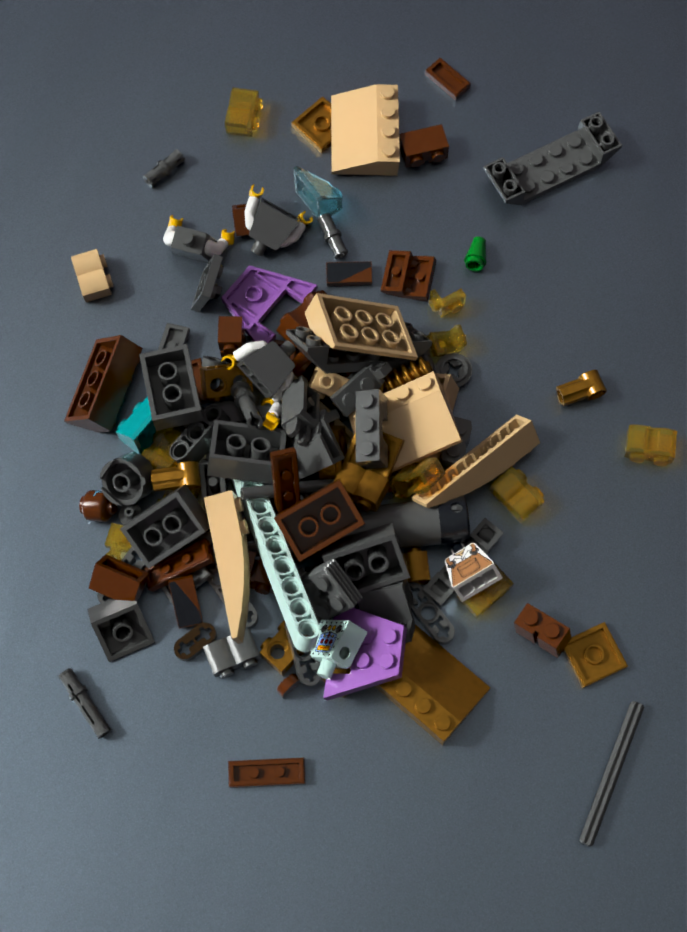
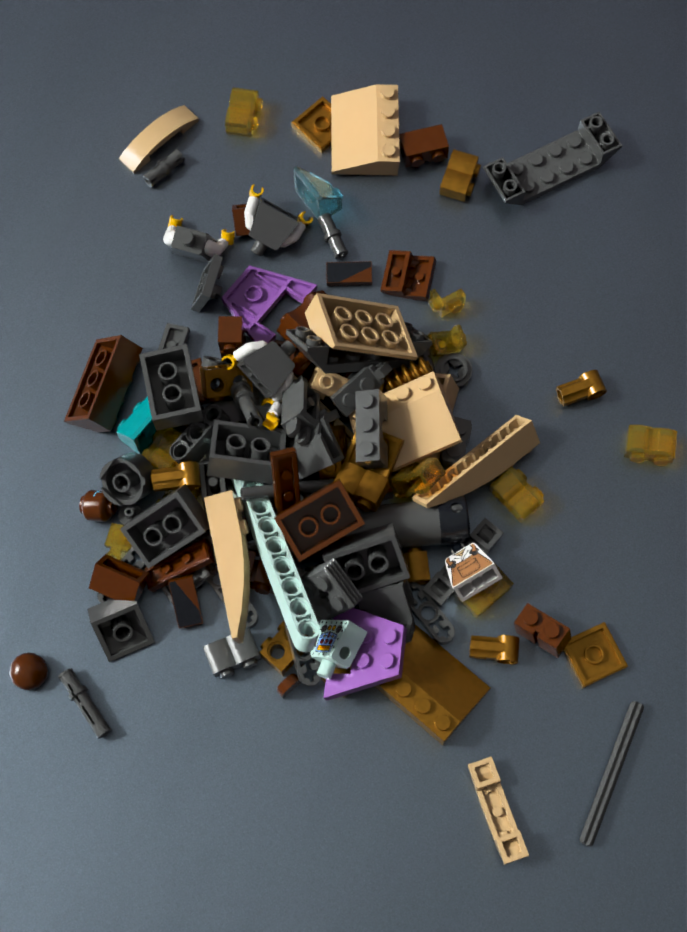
tan brick [71,249,114,302] -> none
dark brown beam [174,622,217,662] -> none
reddish brown tile [228,758,306,788] -> none
reddish brown tile [425,58,471,101] -> none
green cone [464,237,487,272] -> none
none -> reddish brown hair [9,653,48,690]
none -> tan slope [119,105,199,174]
none -> pearl gold brick [439,149,481,202]
none -> tan slope [468,756,529,865]
none -> pearl gold piece [469,635,519,664]

